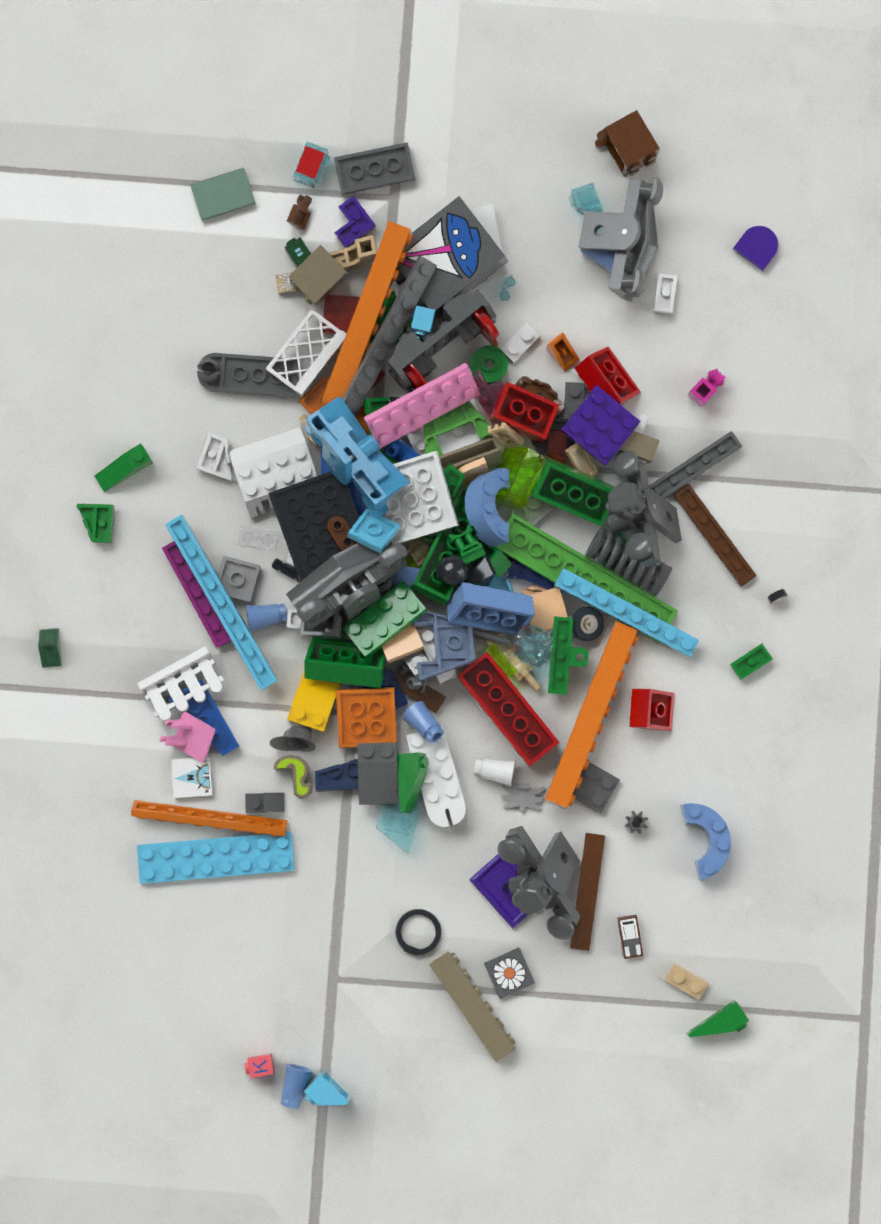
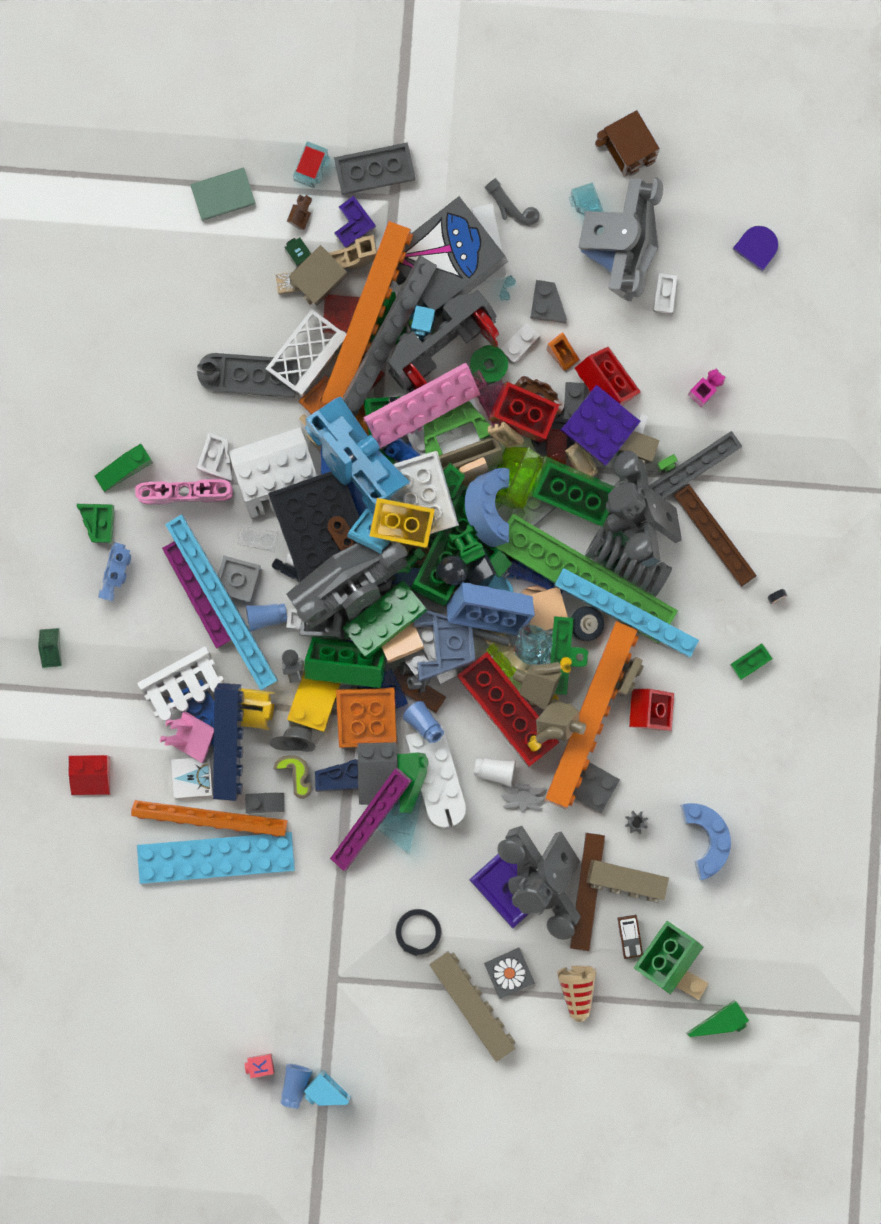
none -> red slope [68,755,110,795]
none -> medium blue brick [98,542,131,601]
none -> bright pink piece [135,479,233,505]
none -> dark blue brick [213,683,244,801]
none -> yellow cylinder [241,688,275,730]
none -> dark grey hips [282,649,303,683]
none -> magenta plate [330,768,412,871]
none -> yellow slope [369,498,435,548]
none -> green piece [396,547,426,574]
none -> dark grey plant [485,178,540,225]
none -> dark tan torso [513,657,572,710]
none -> dark tan torso [528,699,586,751]
none -> dark grey wing [530,280,567,323]
none -> tan cone [557,965,596,1022]
none -> dark tan brick [586,860,669,903]
none -> dark tan plate [616,657,644,697]
none -> green brick [634,921,704,995]
none -> bright green plate [656,454,678,472]

